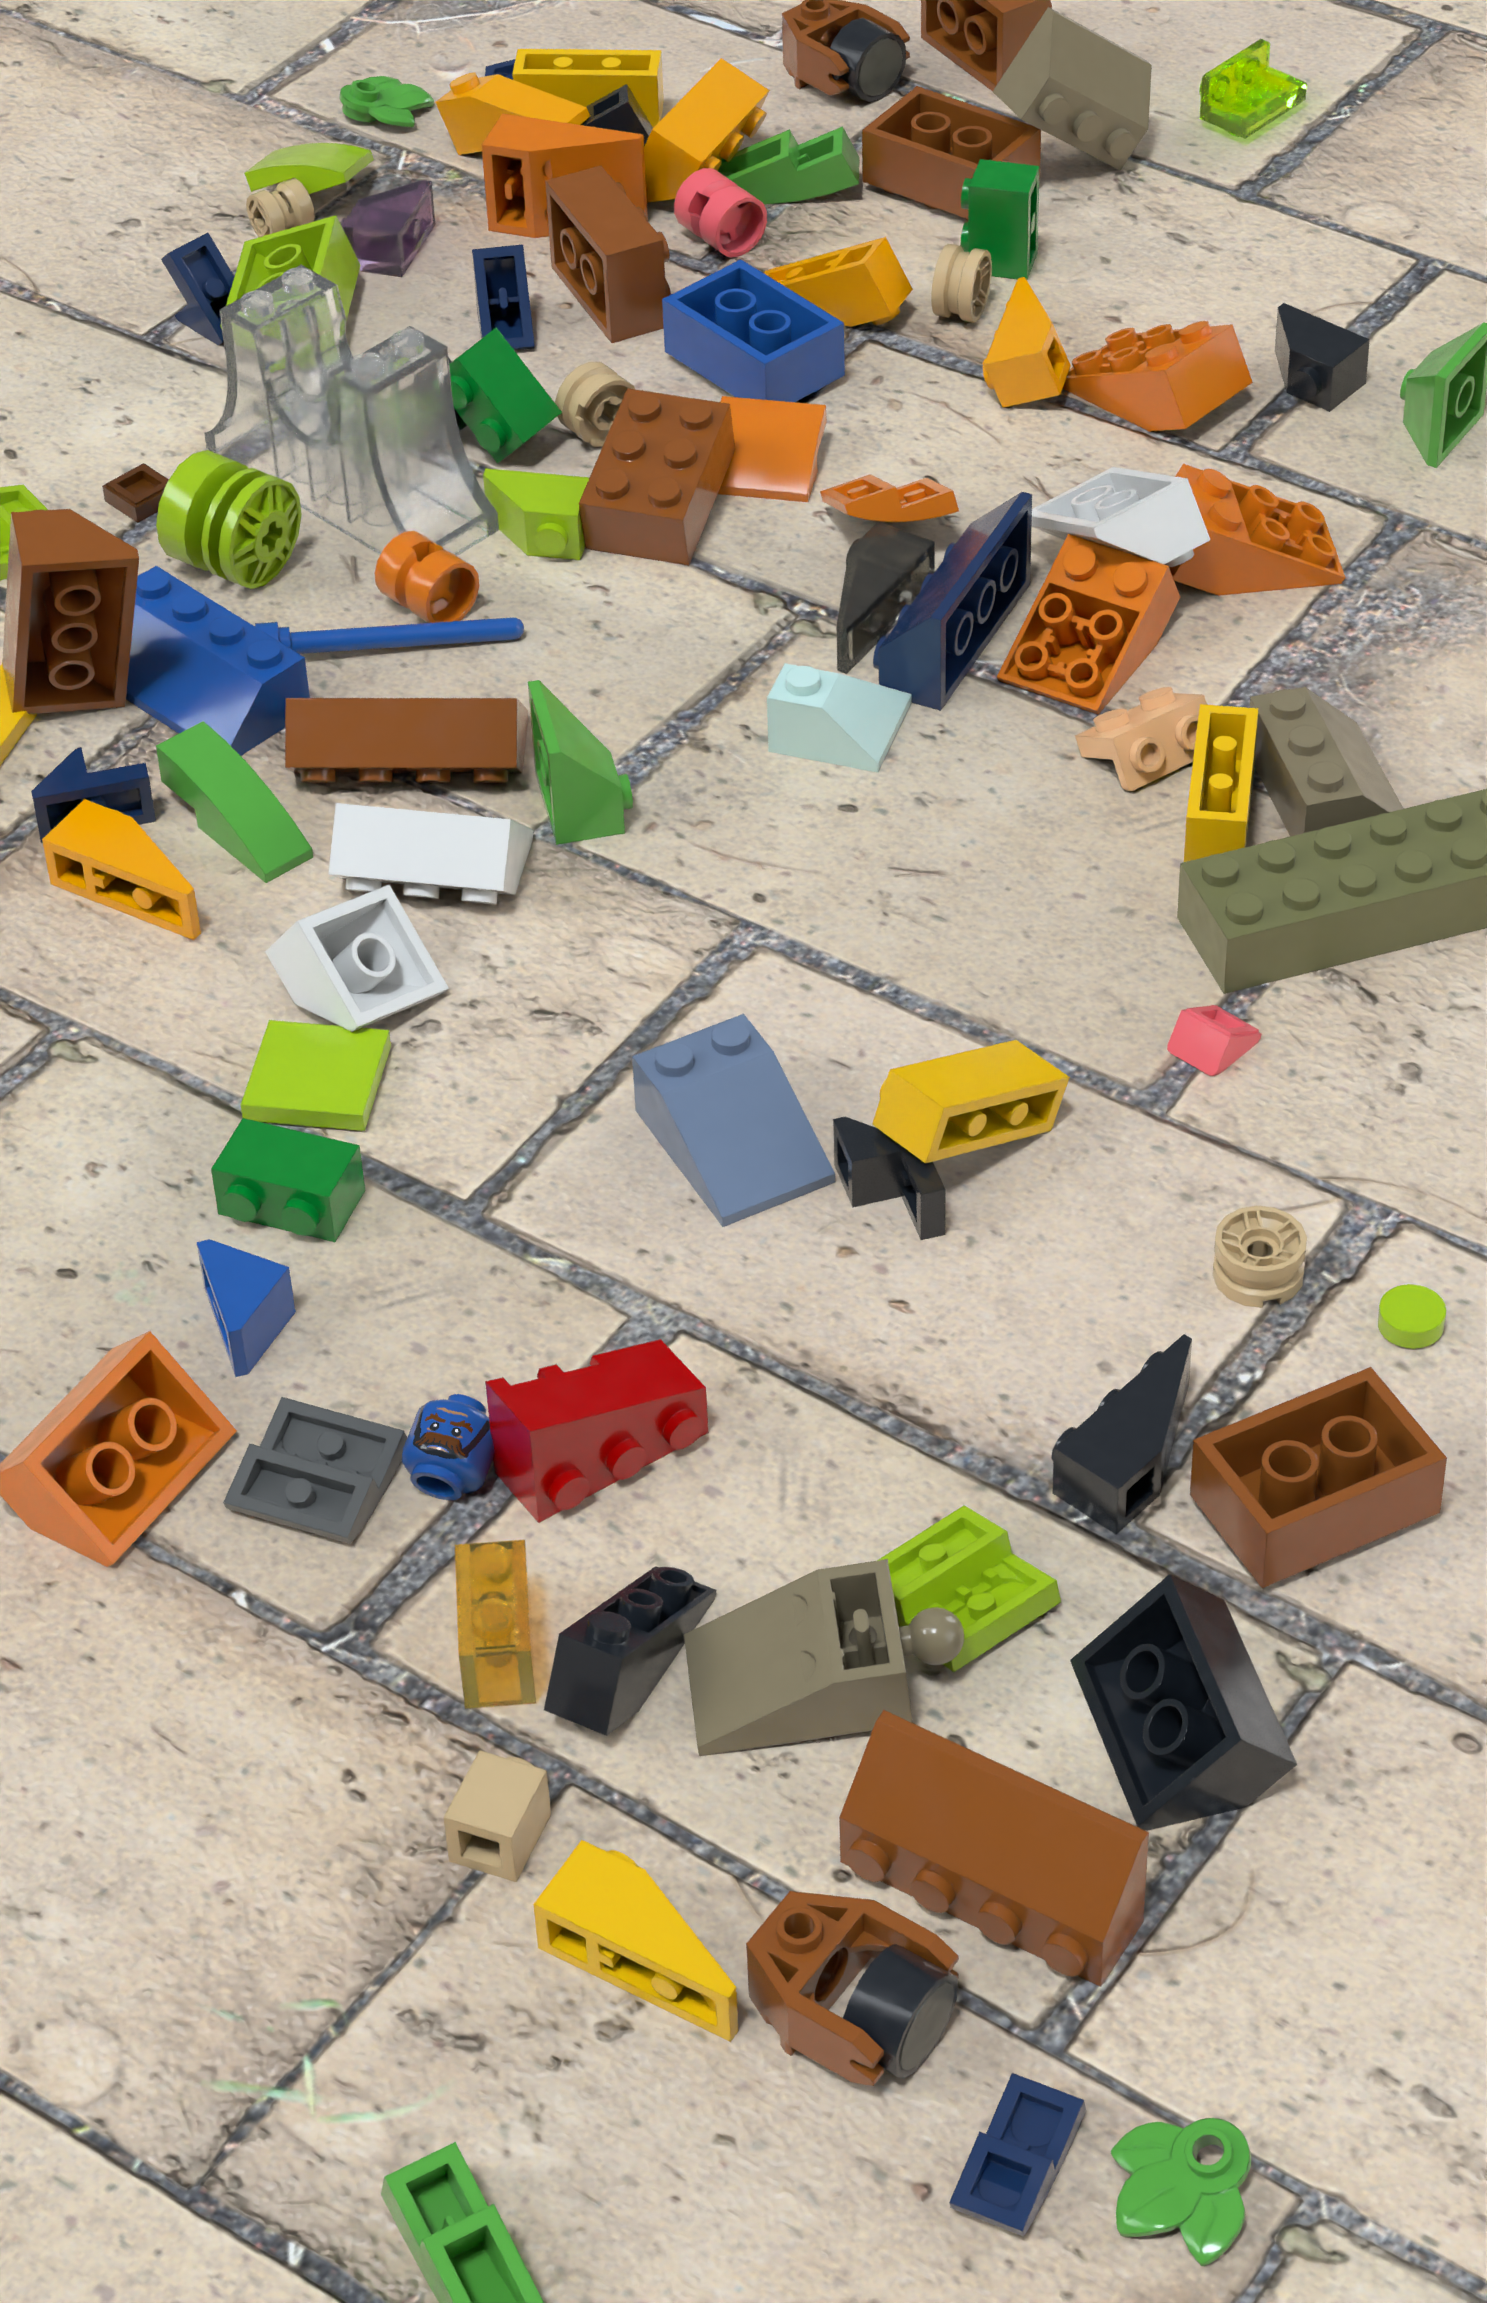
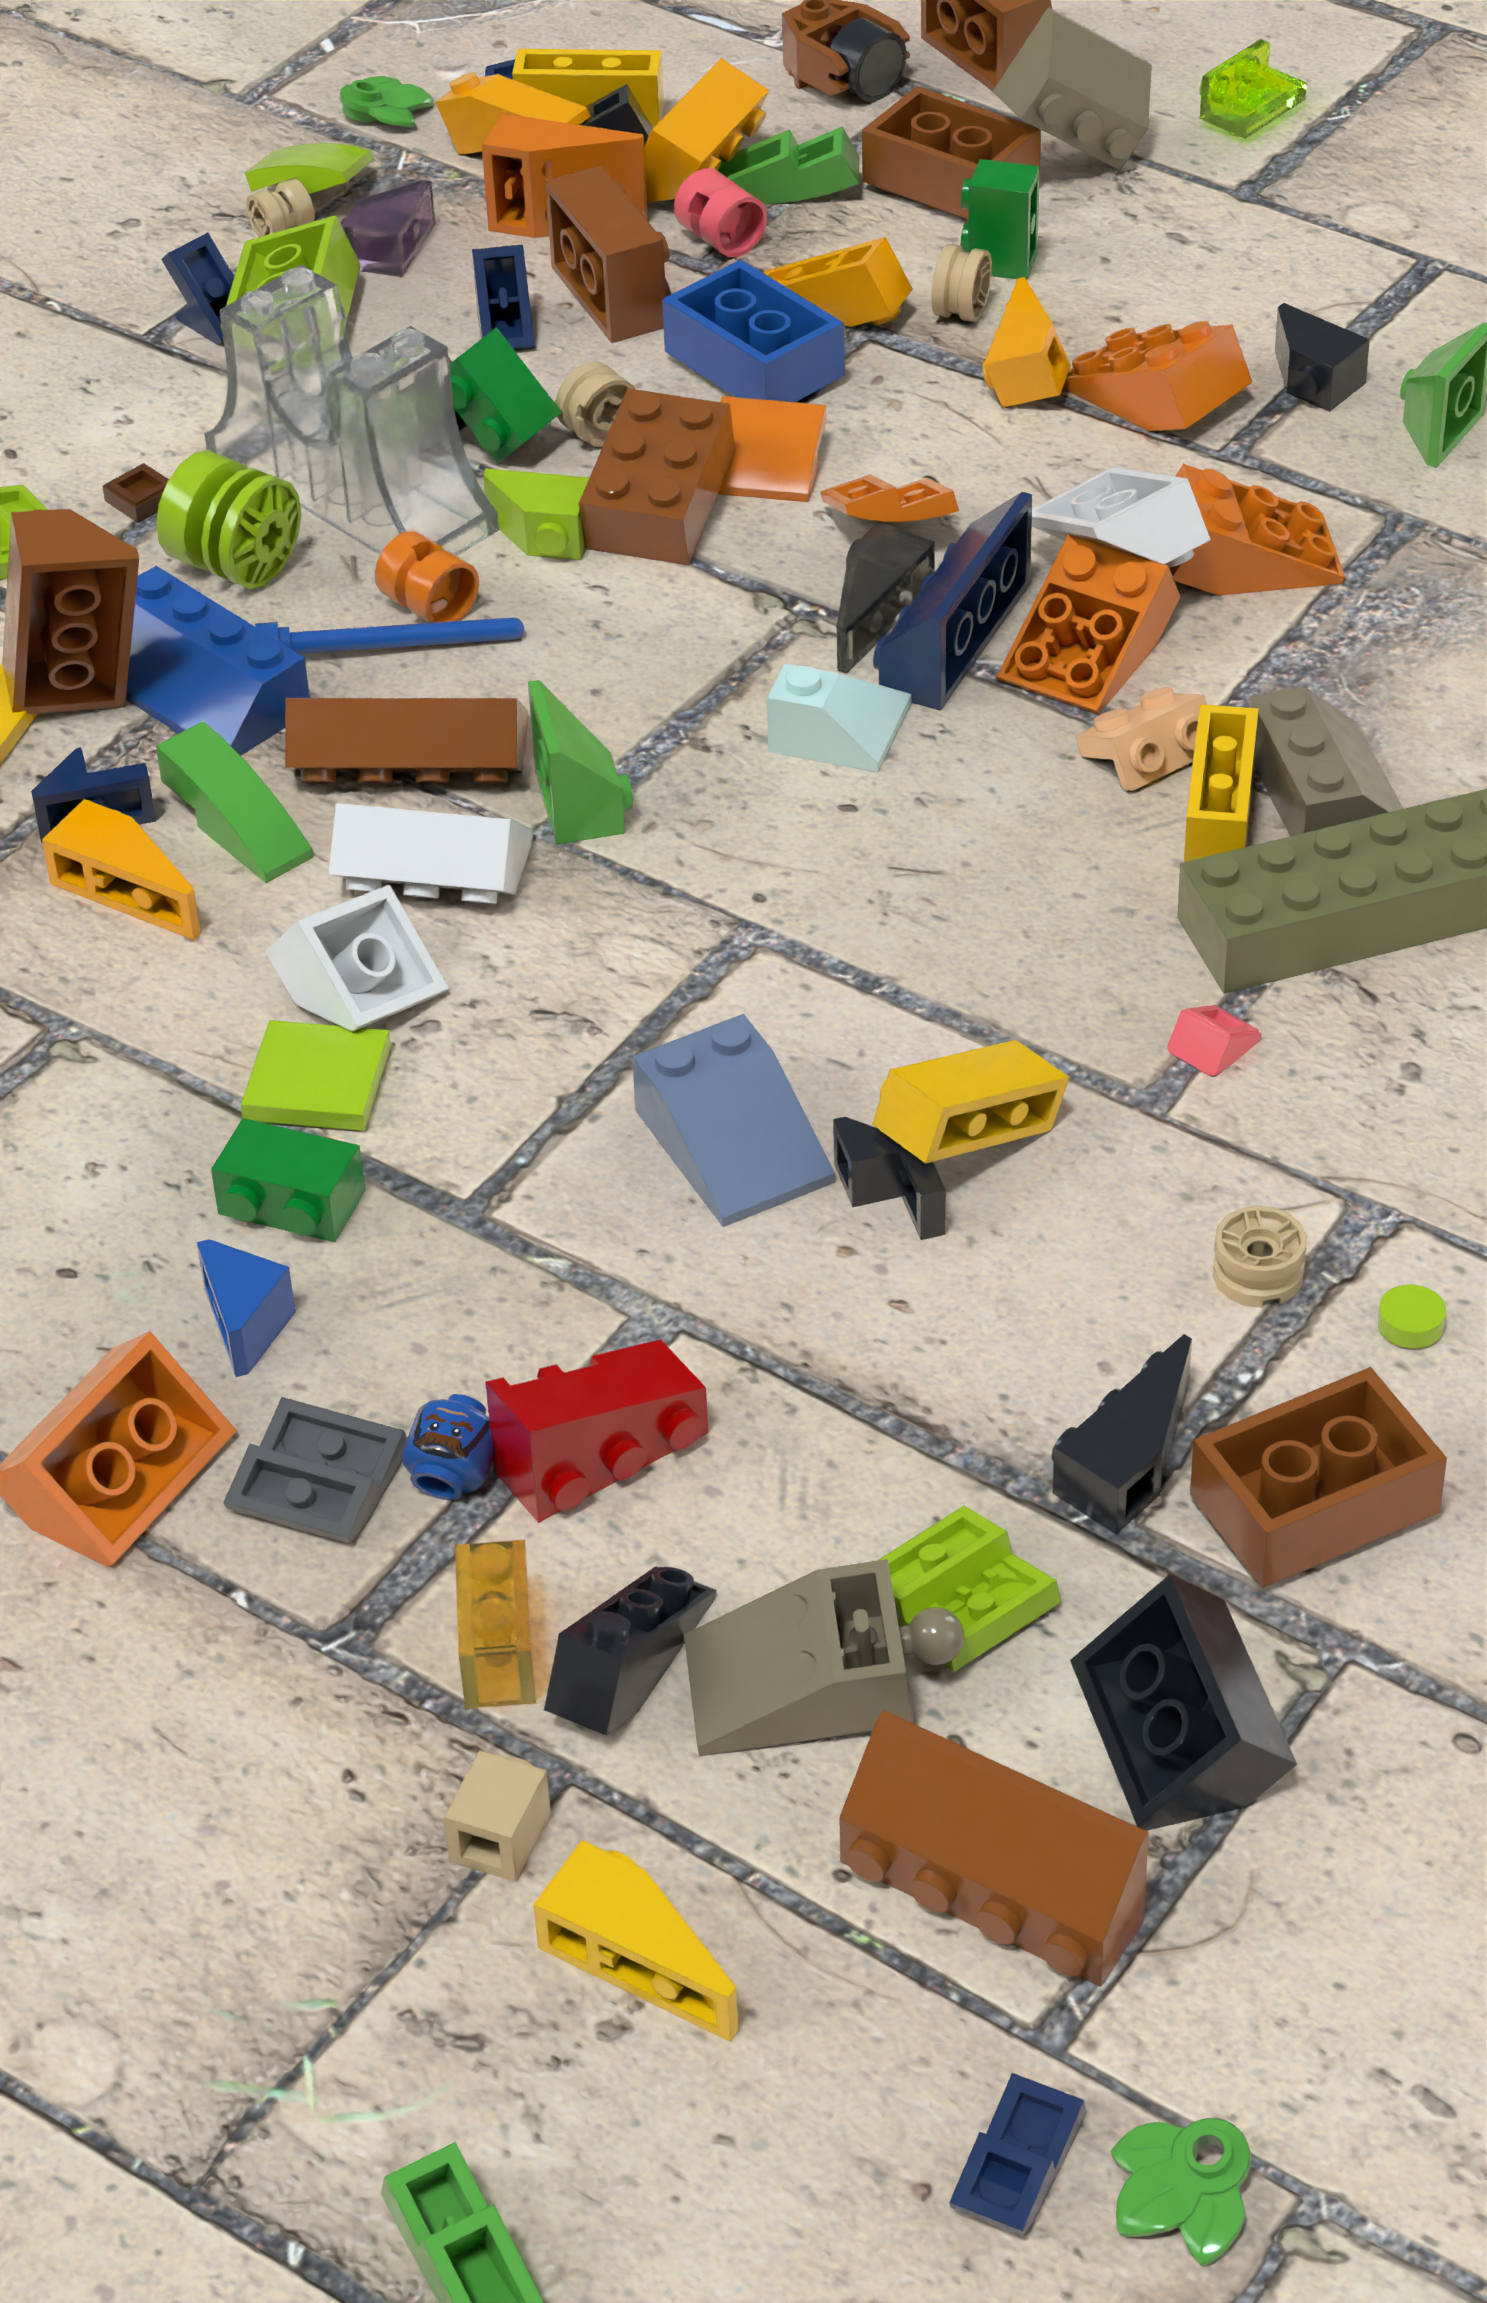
dark orange piece [746,1891,959,2086] -> none

